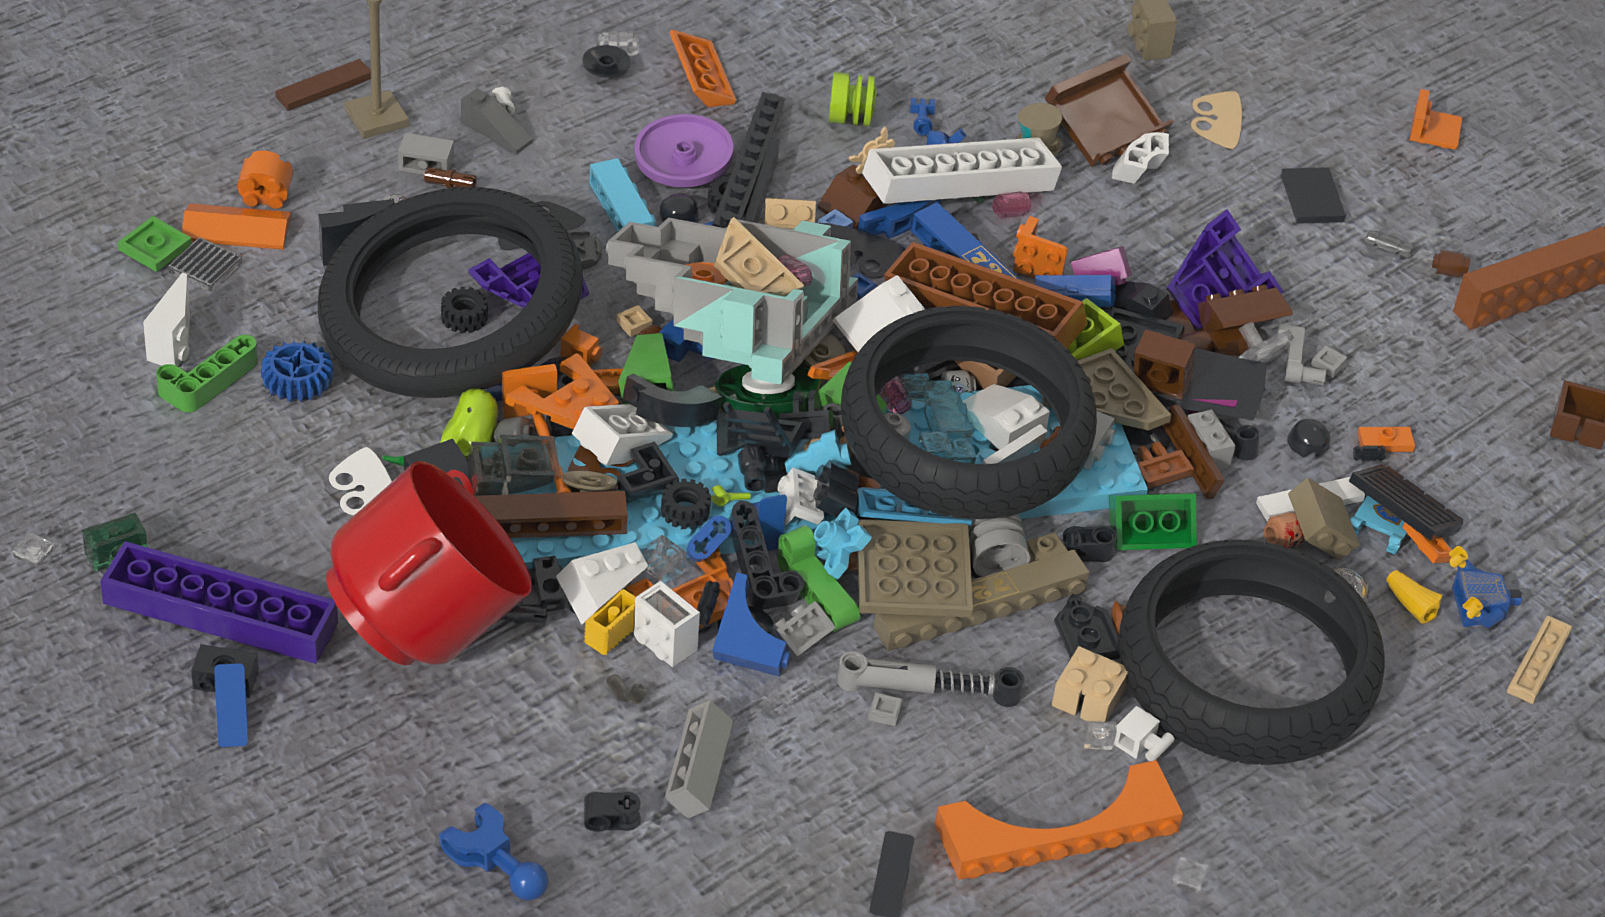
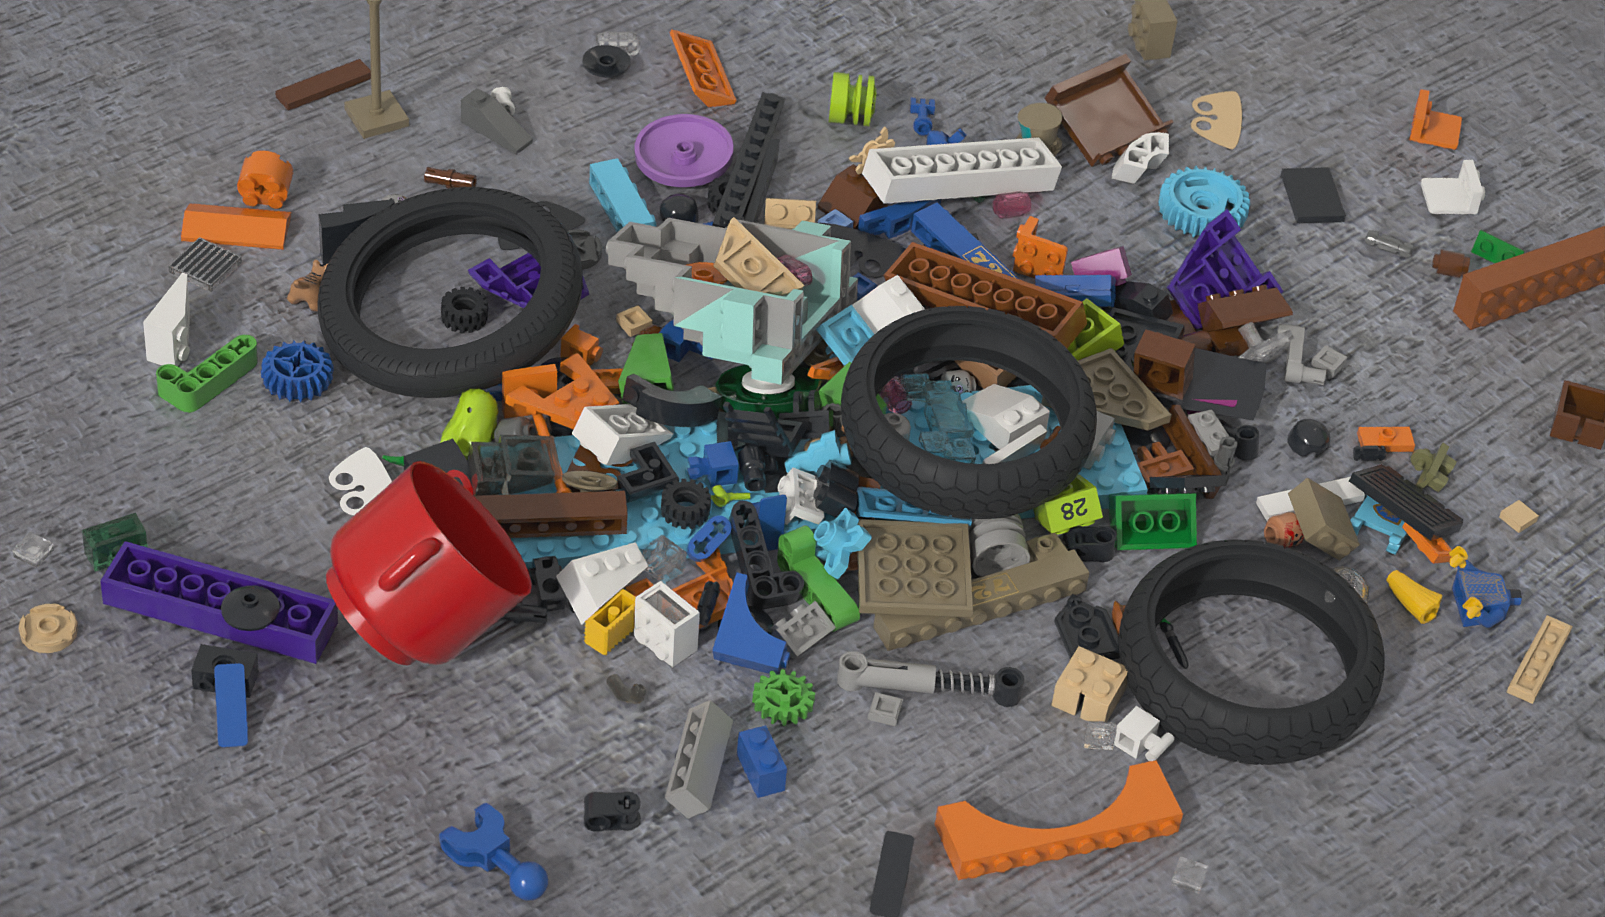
bright green plate [117,216,192,272] -> none
light grey brick [398,133,454,175] -> none
none -> tan tile [19,604,78,653]
none -> black dish [221,586,280,631]
none -> medium nougat animal [287,260,328,311]
none -> blue brick [687,441,739,487]
none -> blue brick [737,725,787,798]
none -> bright green gear [752,669,815,726]
none -> medium azure tile [816,305,874,366]
none -> lime brick [1033,474,1103,534]
none -> black plate [1149,475,1226,493]
none -> medium azure gear [1158,166,1250,238]
none -> black piece [1160,618,1189,669]
none -> dark grey pin [1213,436,1237,484]
none -> olive hips [1411,443,1457,492]
none -> white bracket [1421,160,1485,214]
none -> green hinge [1471,230,1525,264]
none -> tan tile [1499,500,1539,533]

